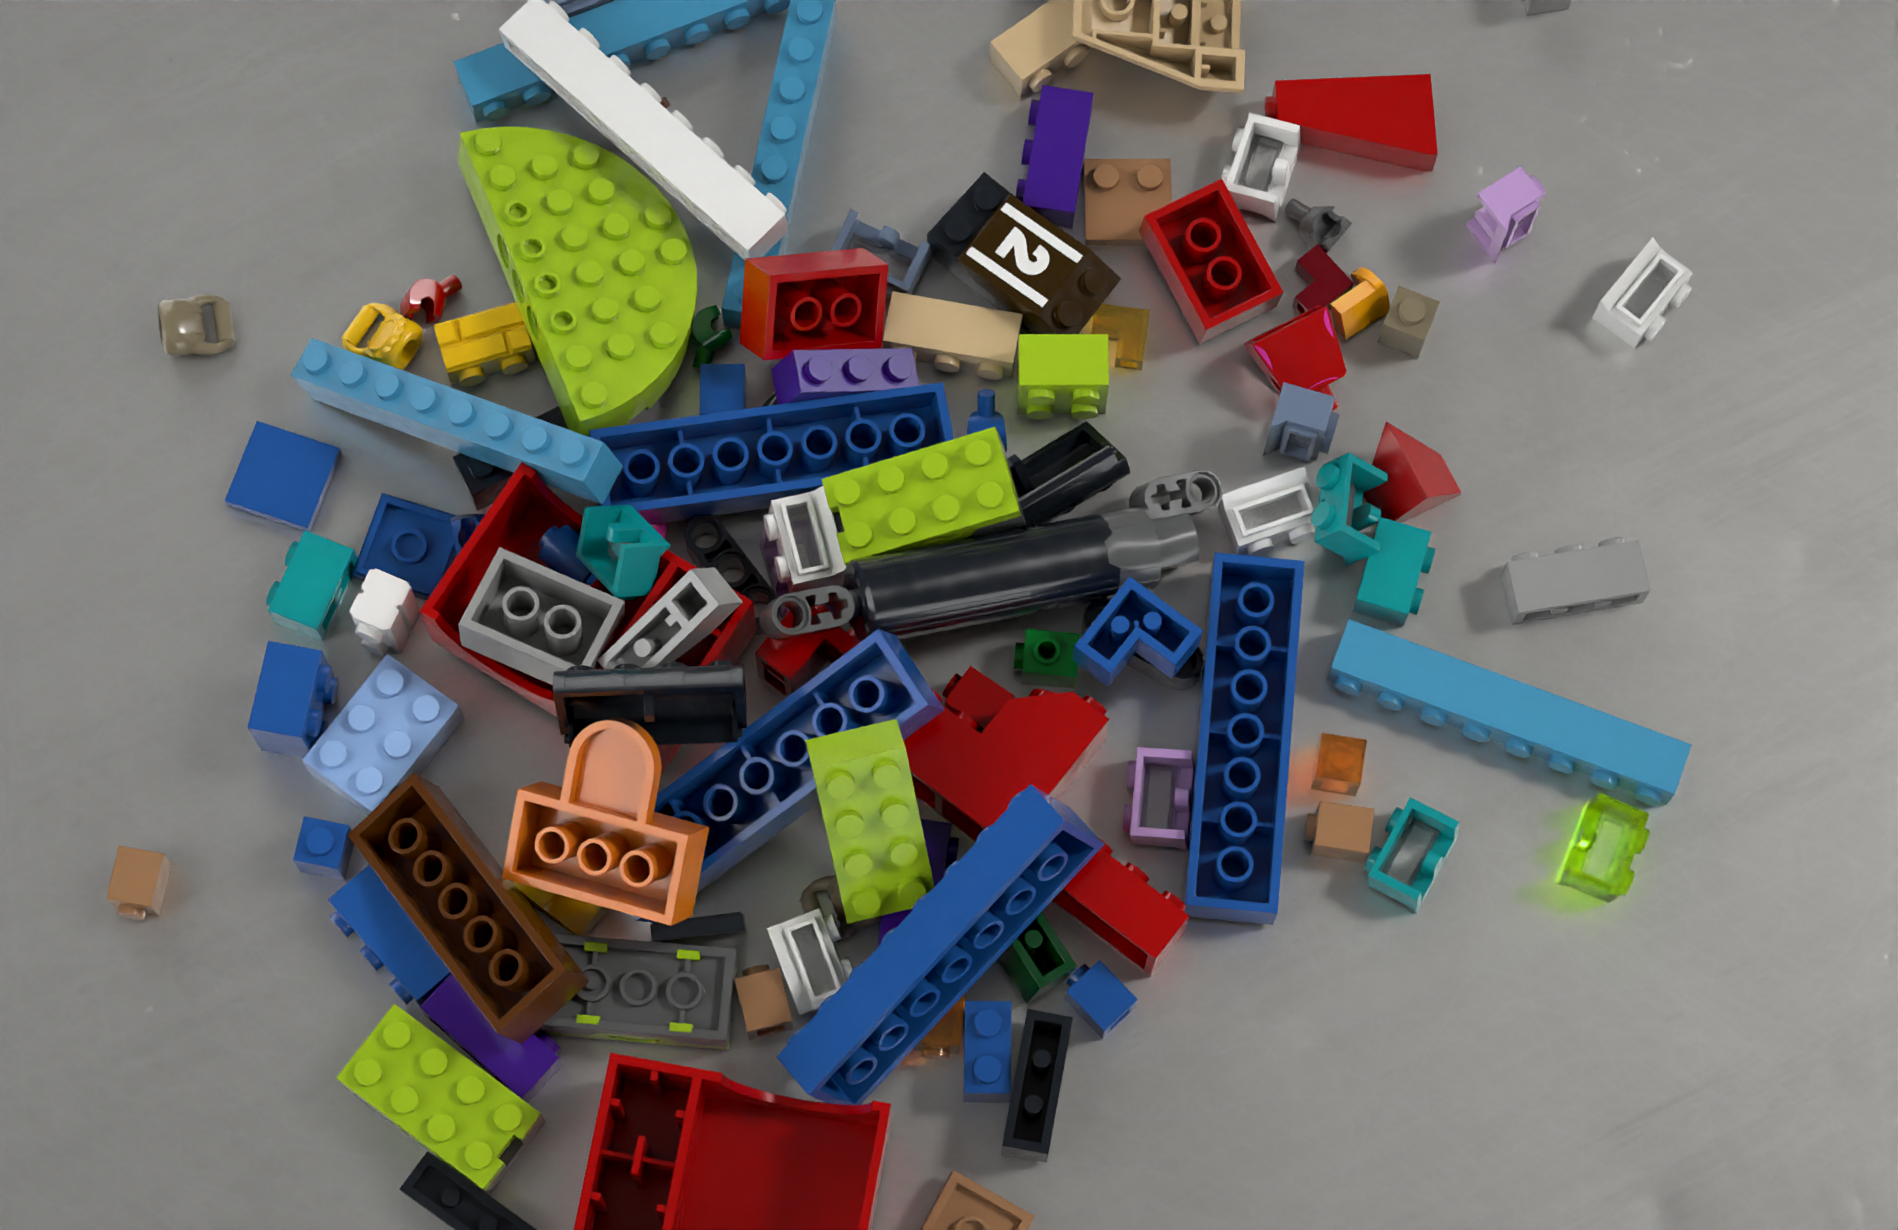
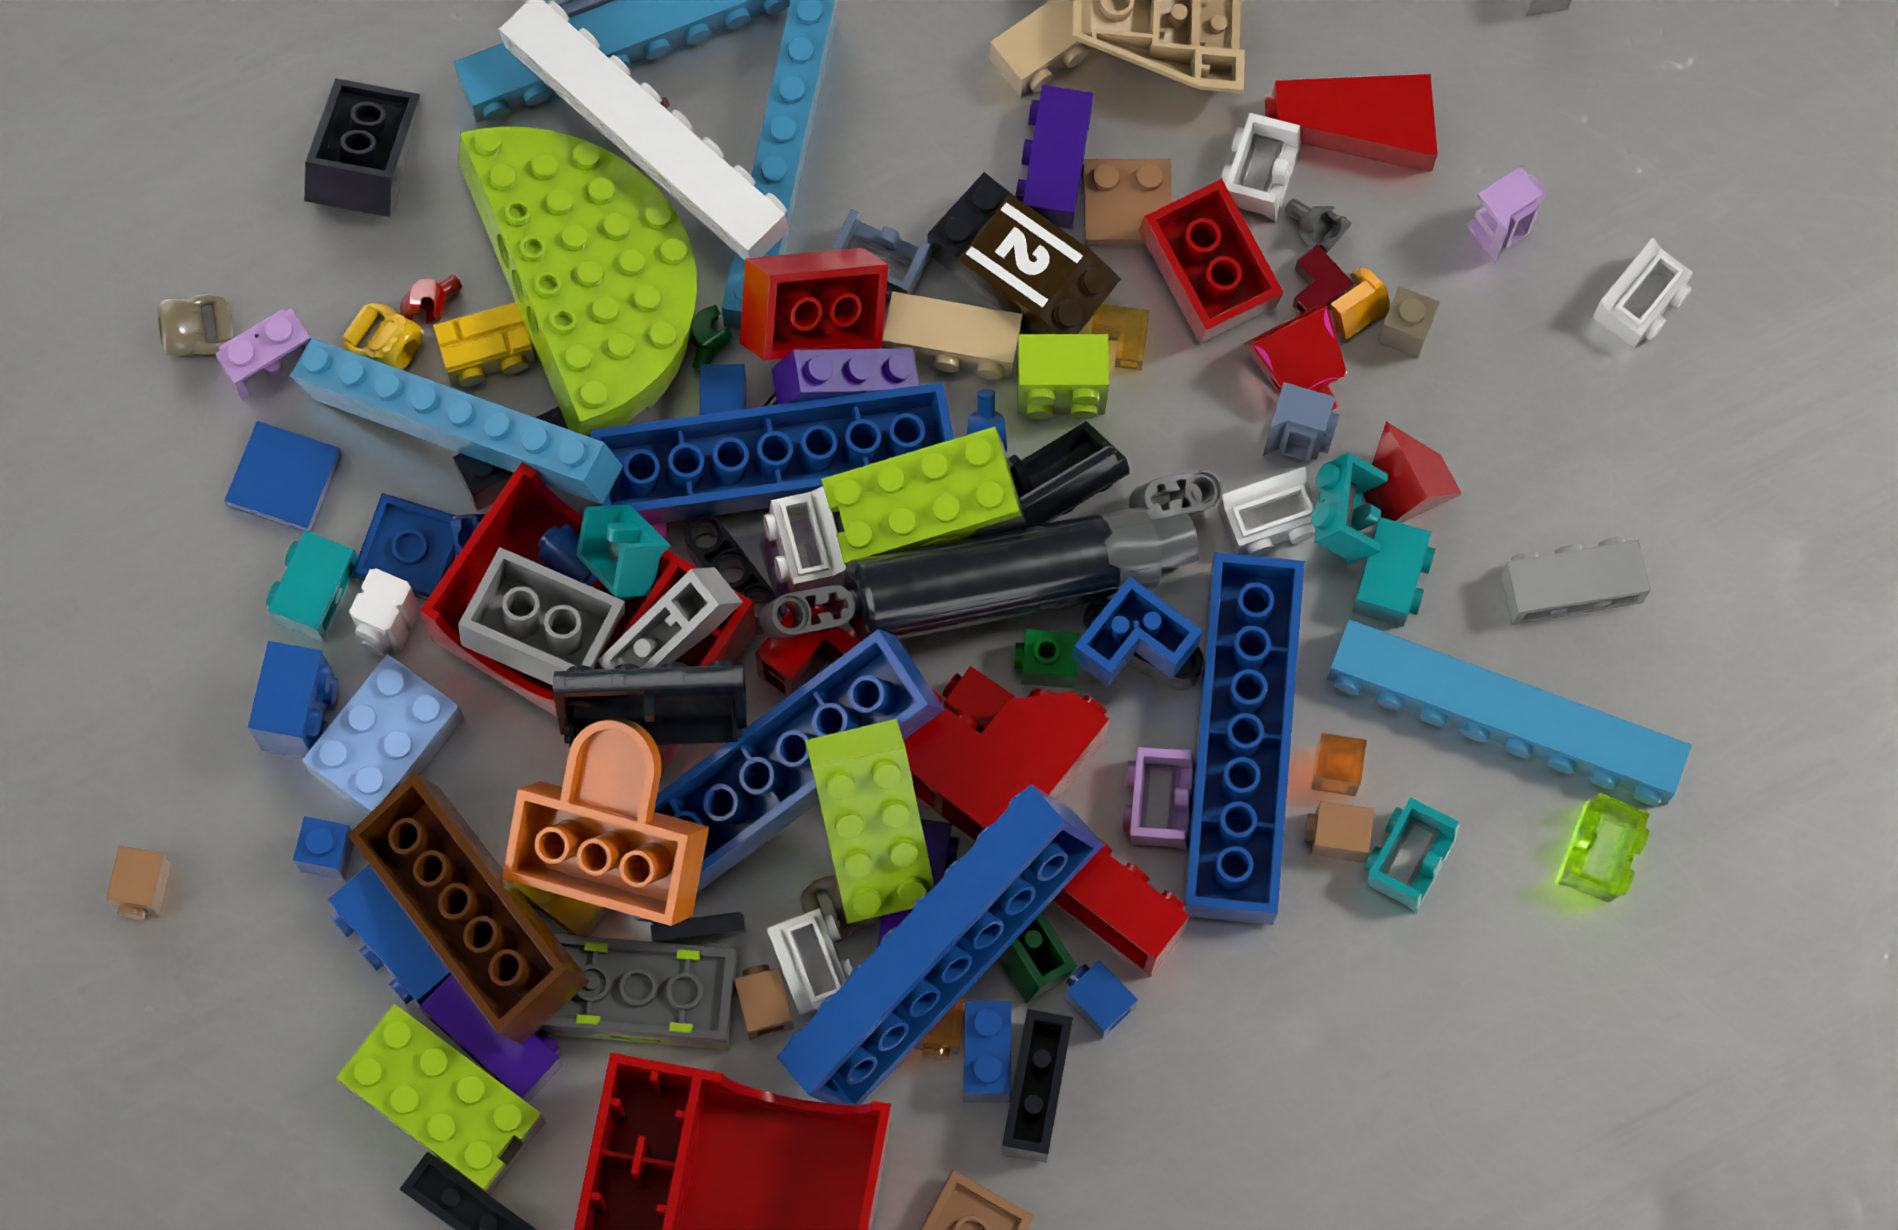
none -> lavender window [215,308,311,401]
none -> black slope [304,78,420,217]

